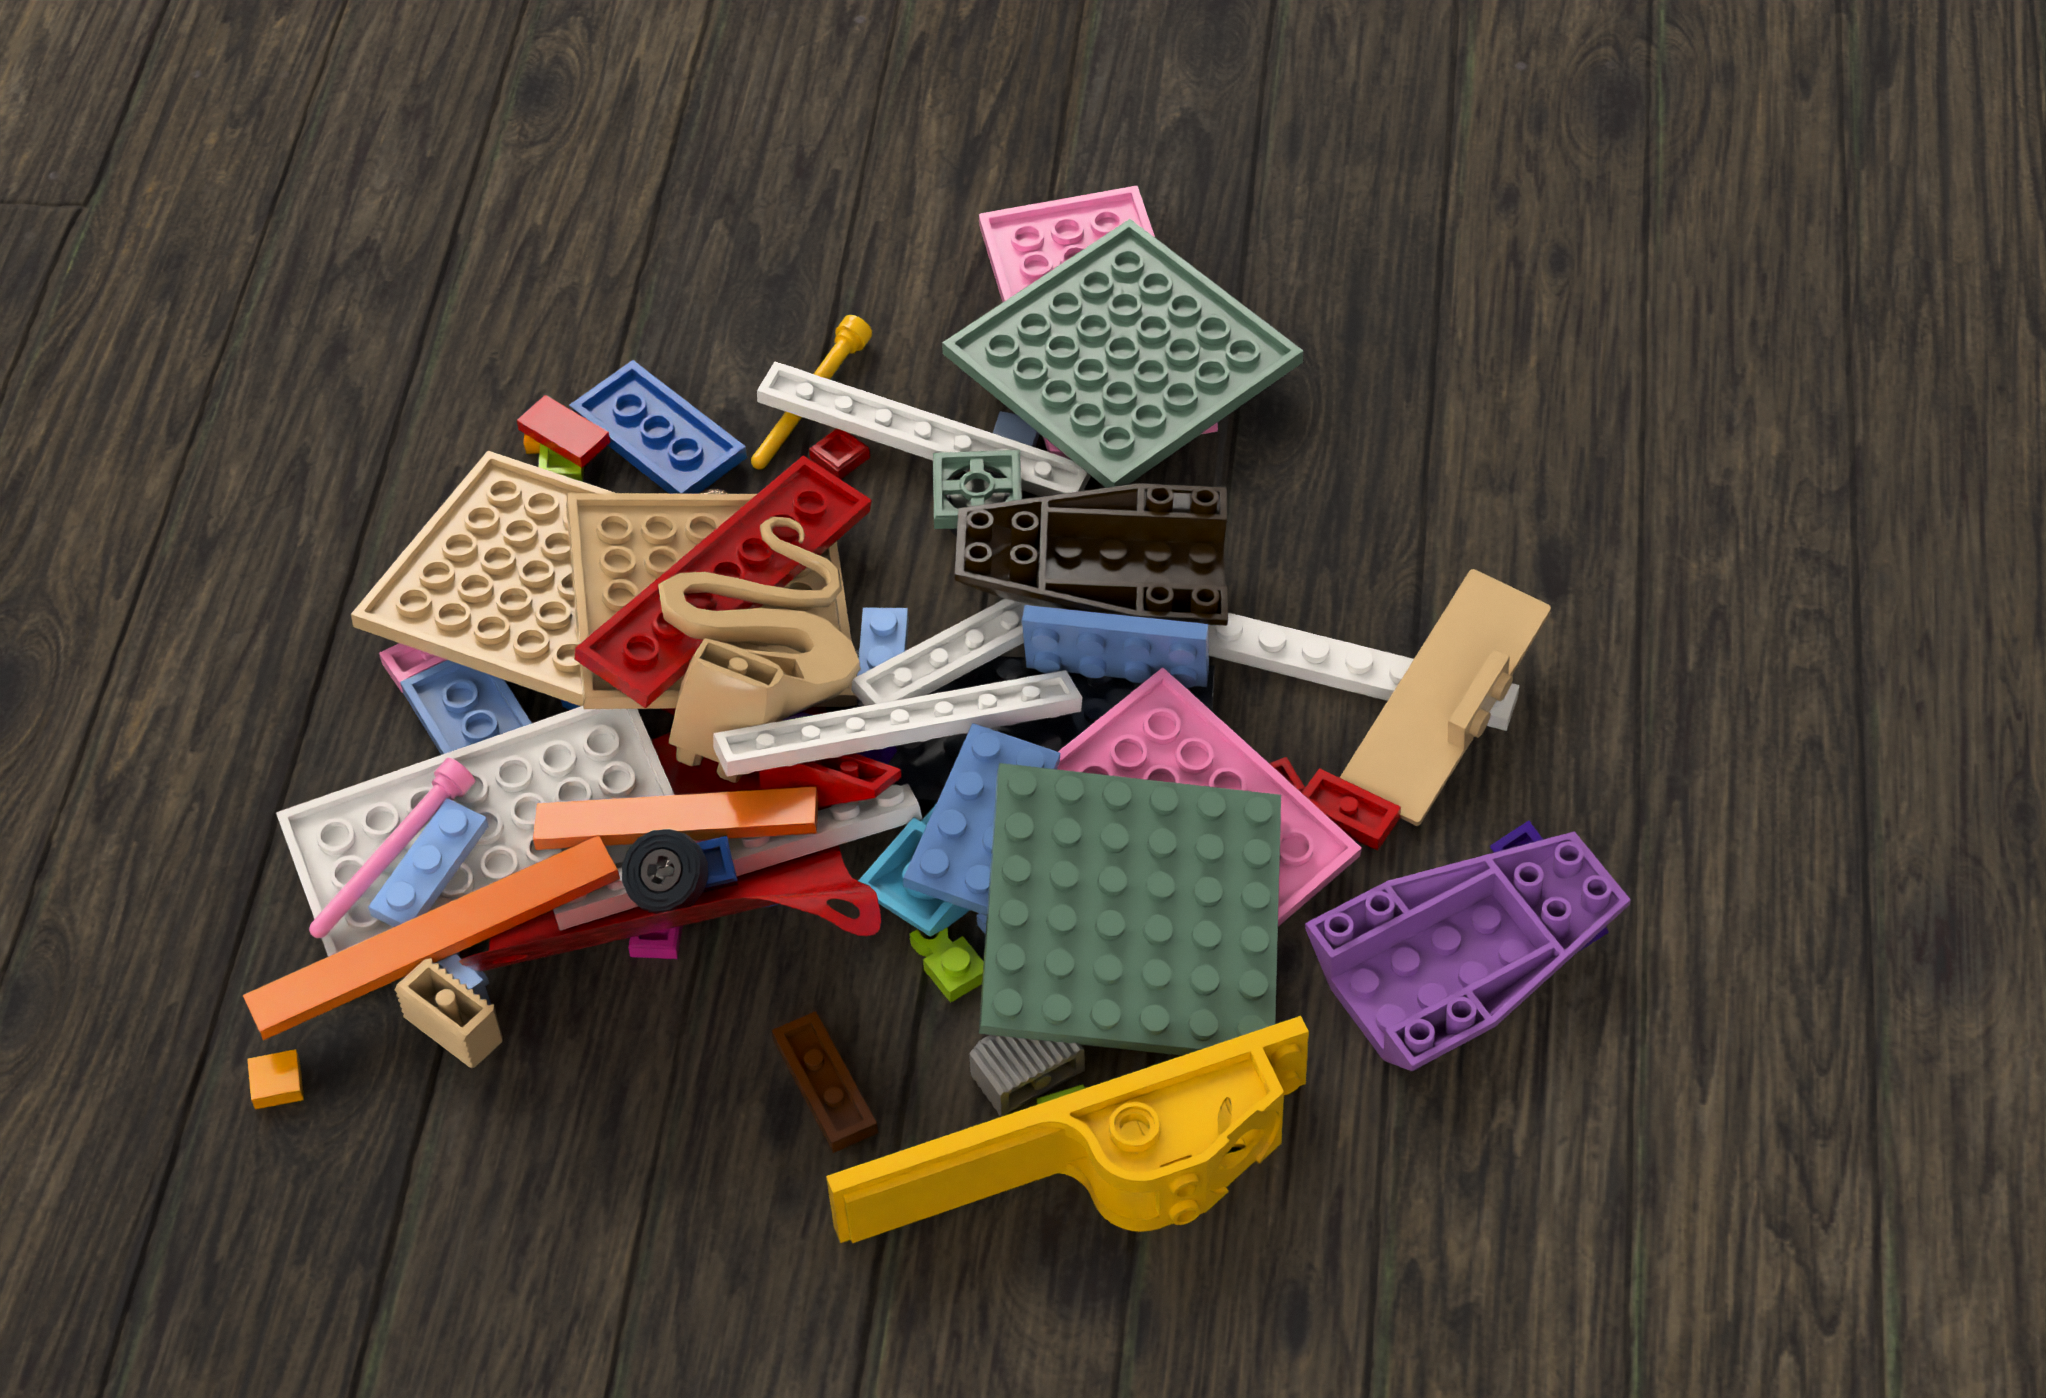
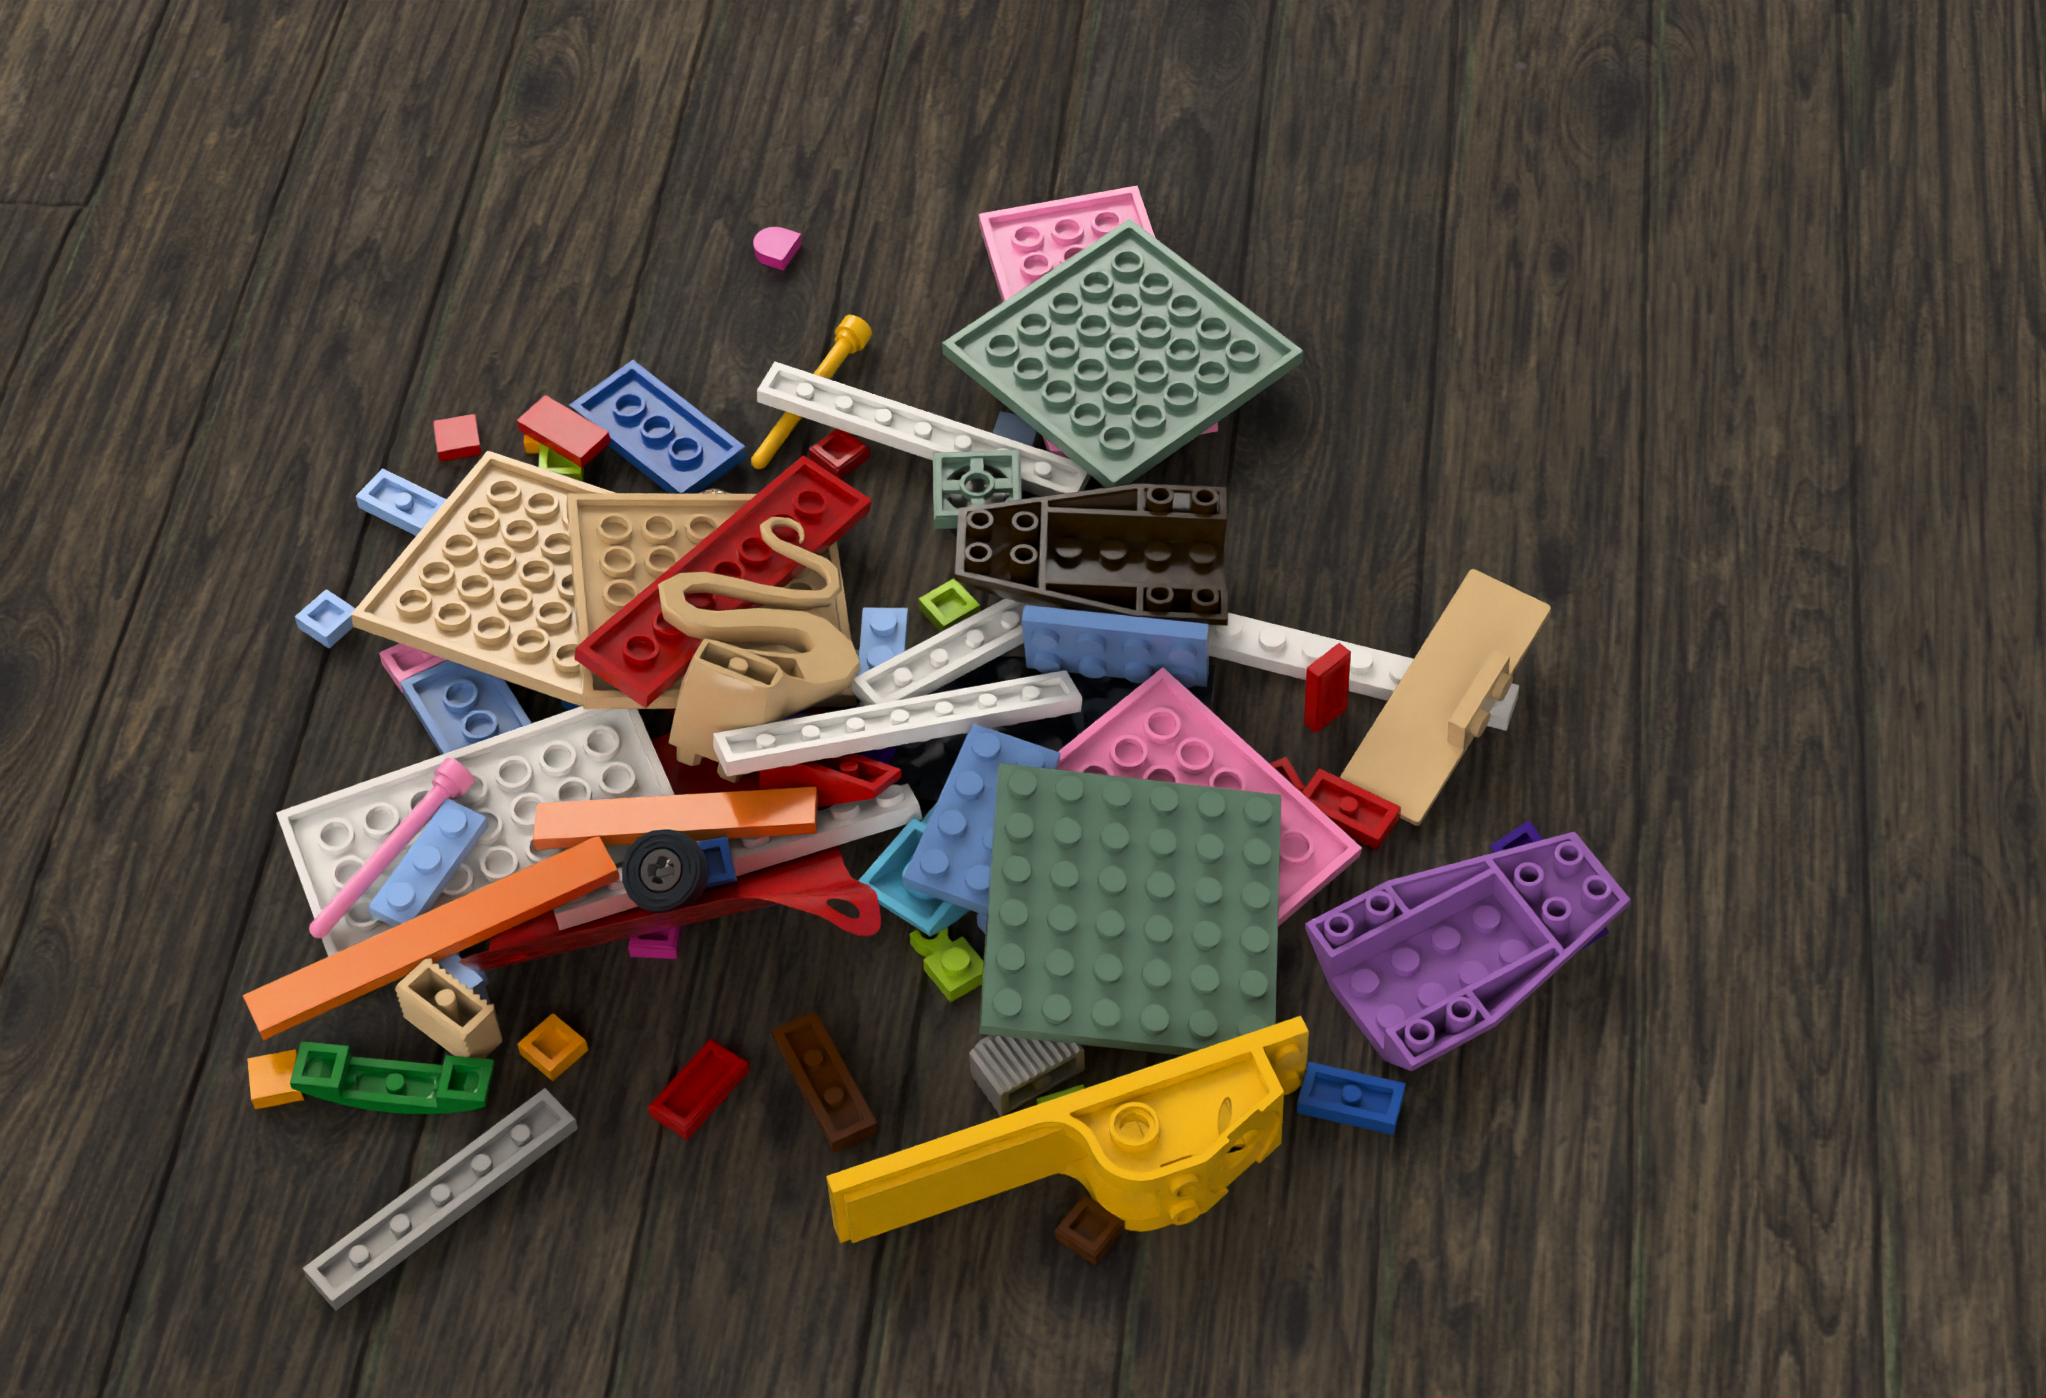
none -> green slope [290,1041,495,1115]
none -> light blue plate [295,589,355,648]
none -> light grey plate [303,1088,578,1311]
none -> light blue plate [356,468,446,536]
none -> tile [433,414,482,462]
none -> light orange tile [517,1013,588,1081]
none -> red tile [648,1039,749,1141]
none -> tile [753,227,802,271]
none -> lime tile [918,578,980,633]
none -> reddish brown tile [1054,1194,1125,1265]
none -> blue plate [1297,1062,1406,1135]
none -> red tile [1304,643,1351,733]

